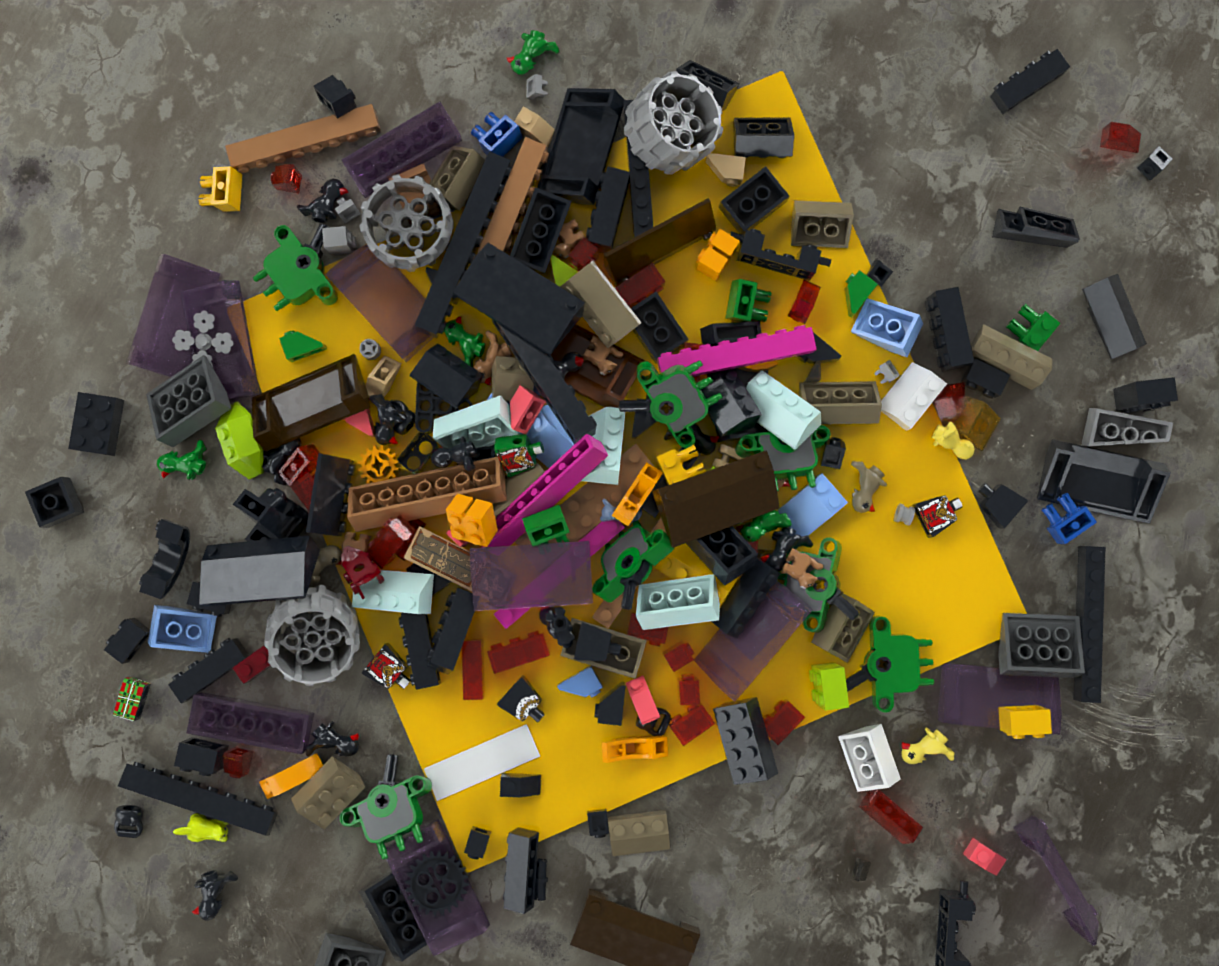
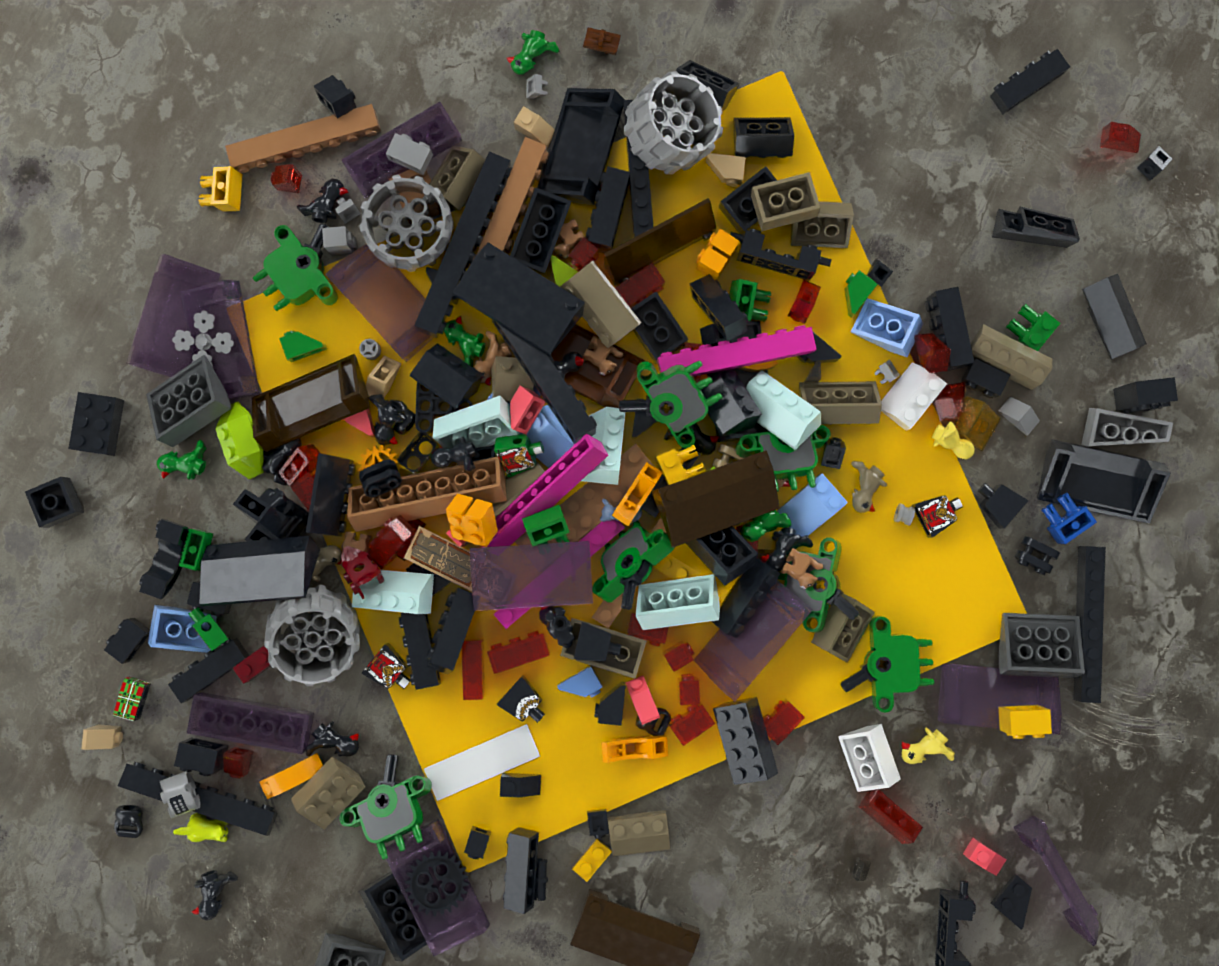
blue brick [471,112,523,157] -> none
lime brick [809,662,849,711] -> none
none -> tan slope [81,724,123,750]
none -> light grey brick [160,771,200,819]
none -> green brick [179,529,214,571]
none -> green torso [188,607,228,651]
none -> black brick [359,459,402,497]
none -> light grey brick [386,133,433,175]
none -> yellow plate [572,838,612,882]
none -> reddish brown hips [583,27,621,55]
none -> black brick [689,274,748,341]
none -> dark tan brick [751,172,821,232]
none -> clear red slope [915,333,951,374]
none -> black wing [991,874,1032,930]
none -> light grey slope [997,397,1040,436]
none -> black brick [1015,536,1060,576]

